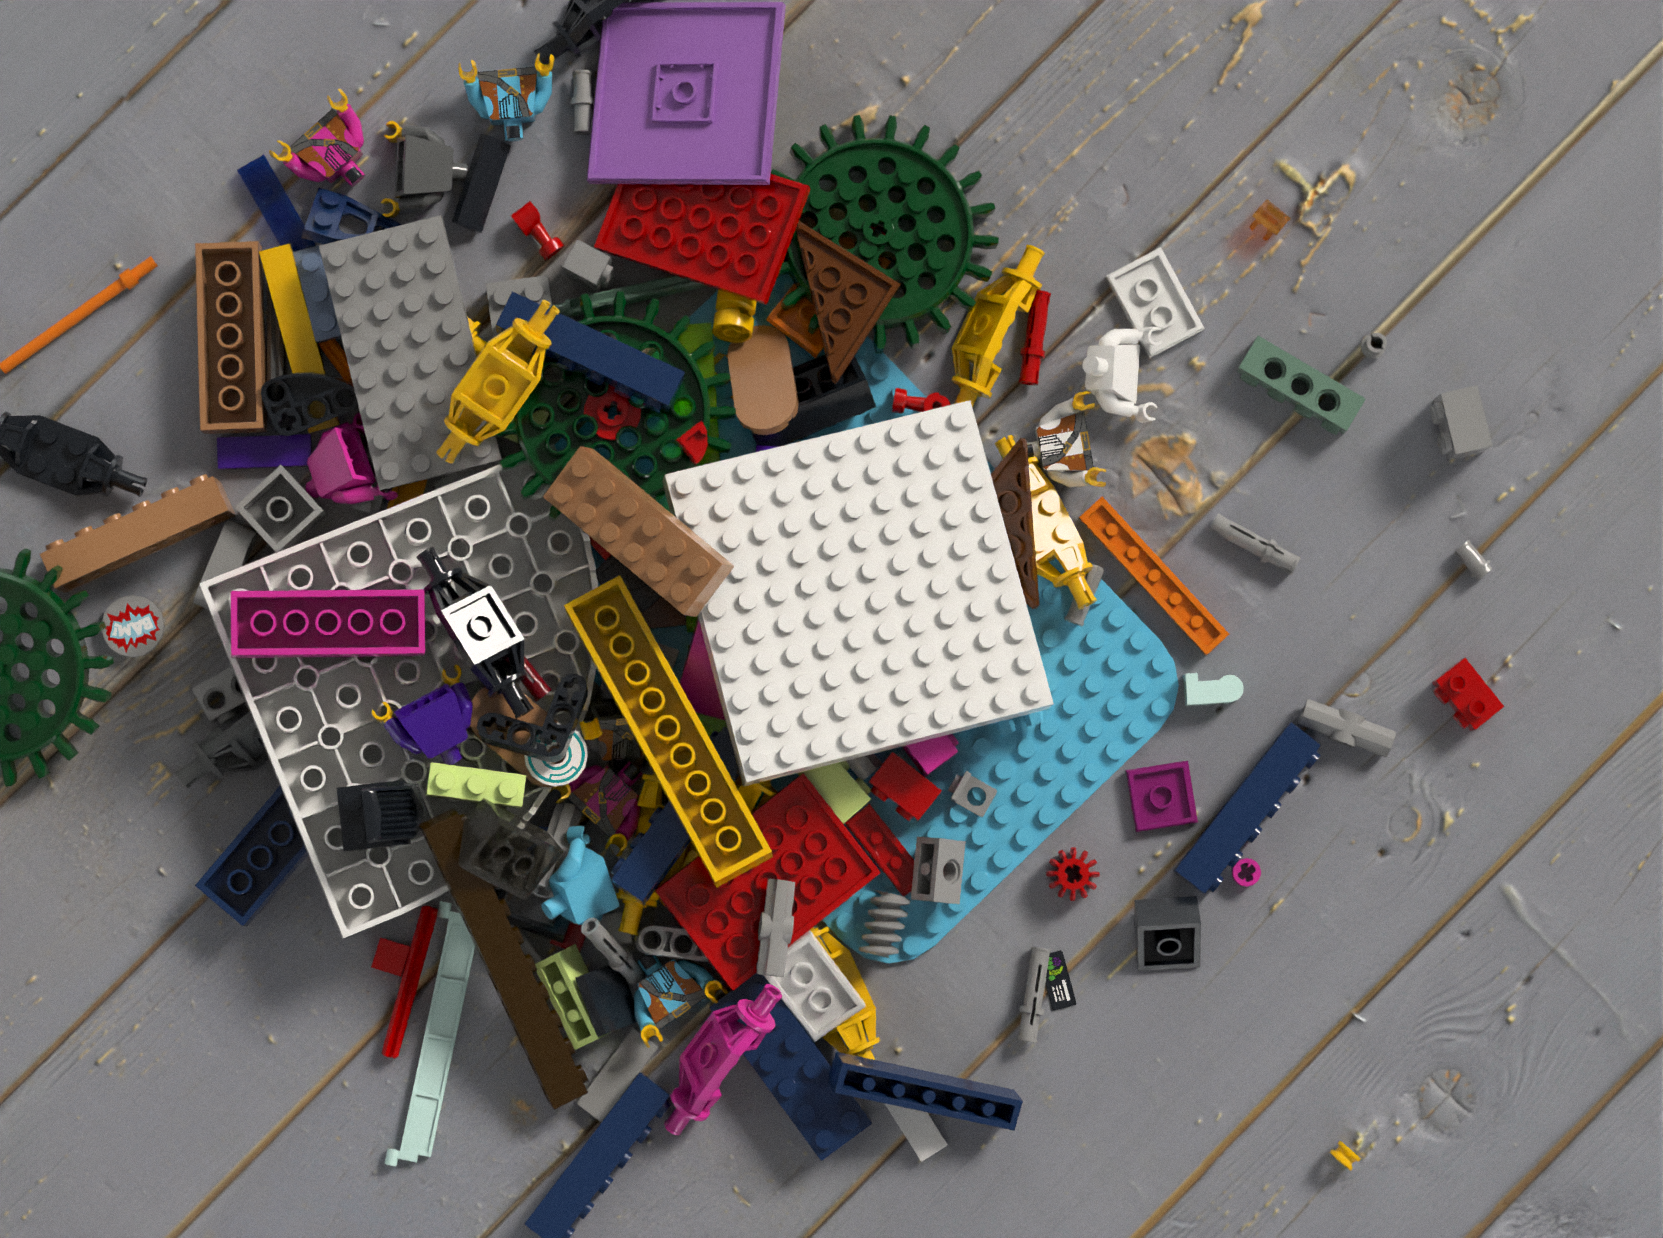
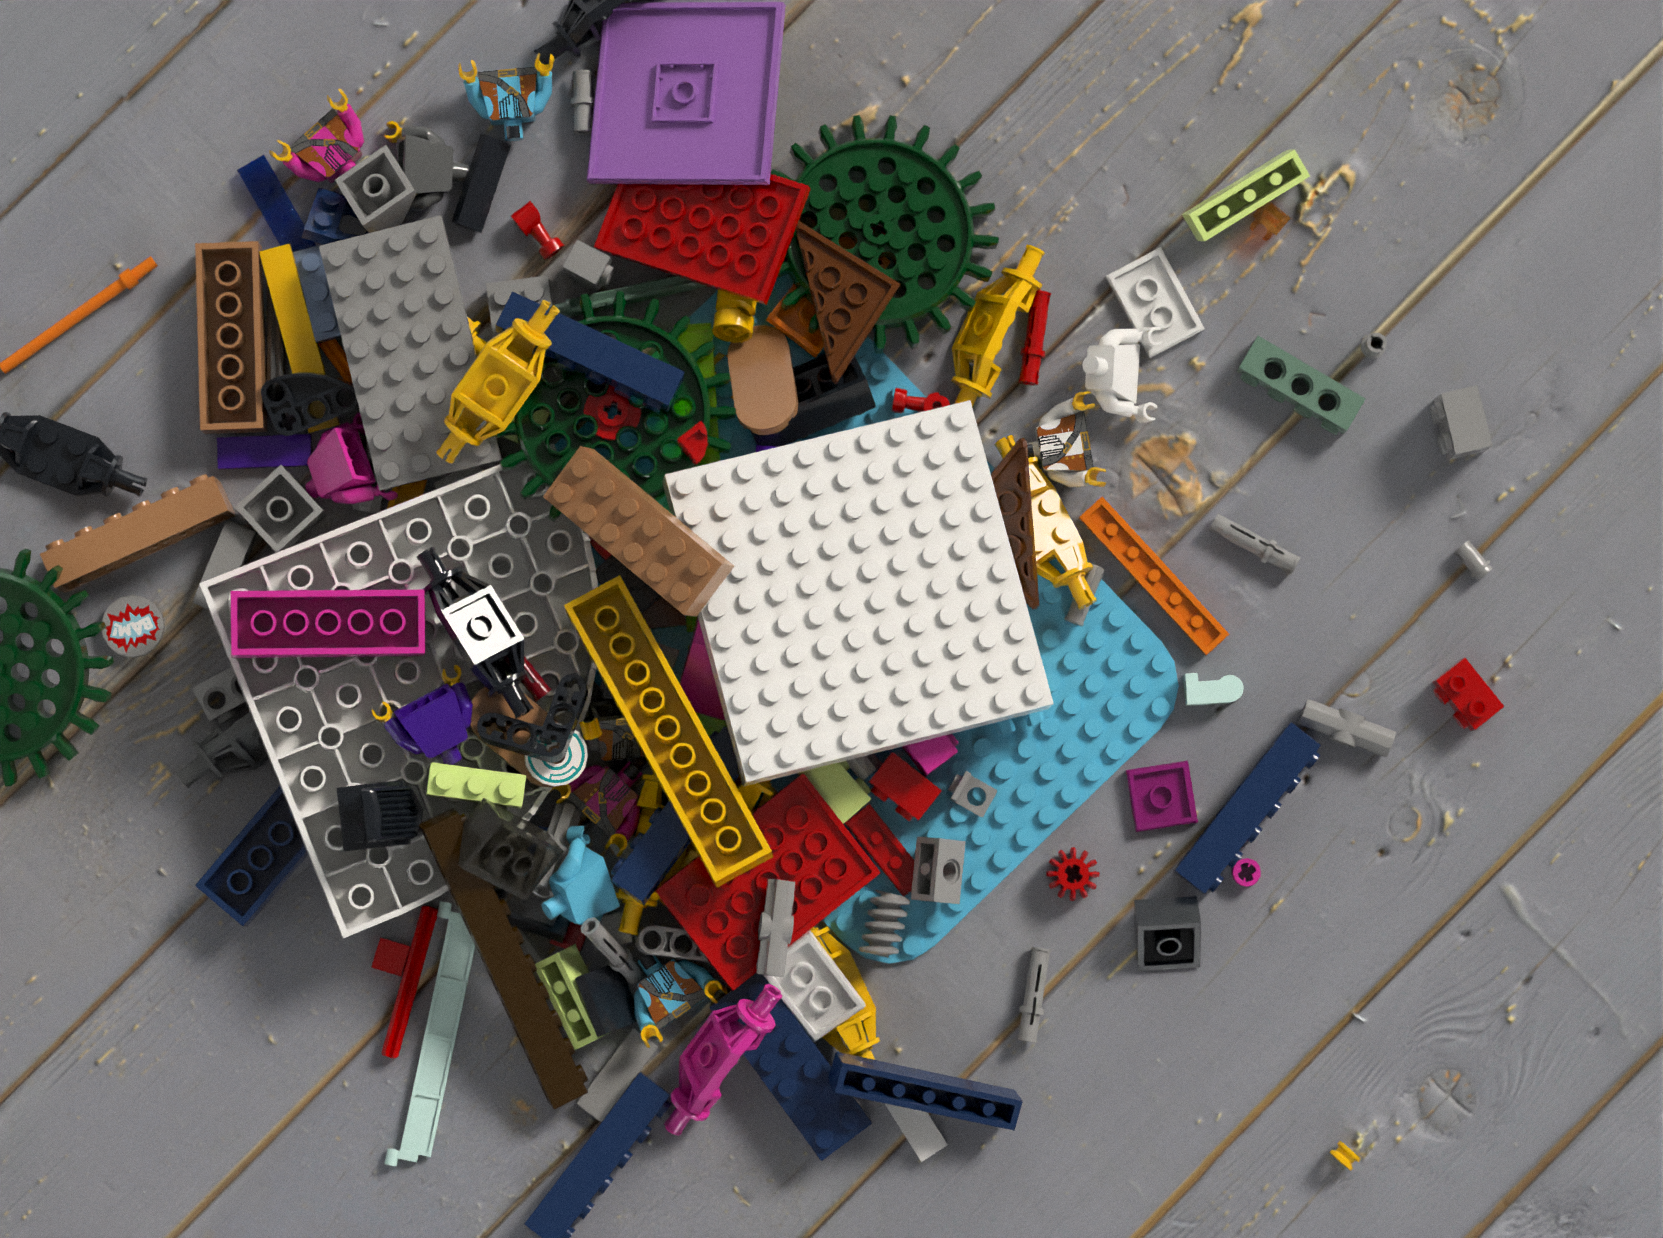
black sticker [1045,950,1076,1011] -> none
none -> light grey slope [335,145,417,233]
none -> yellowish green brick [1182,149,1310,241]

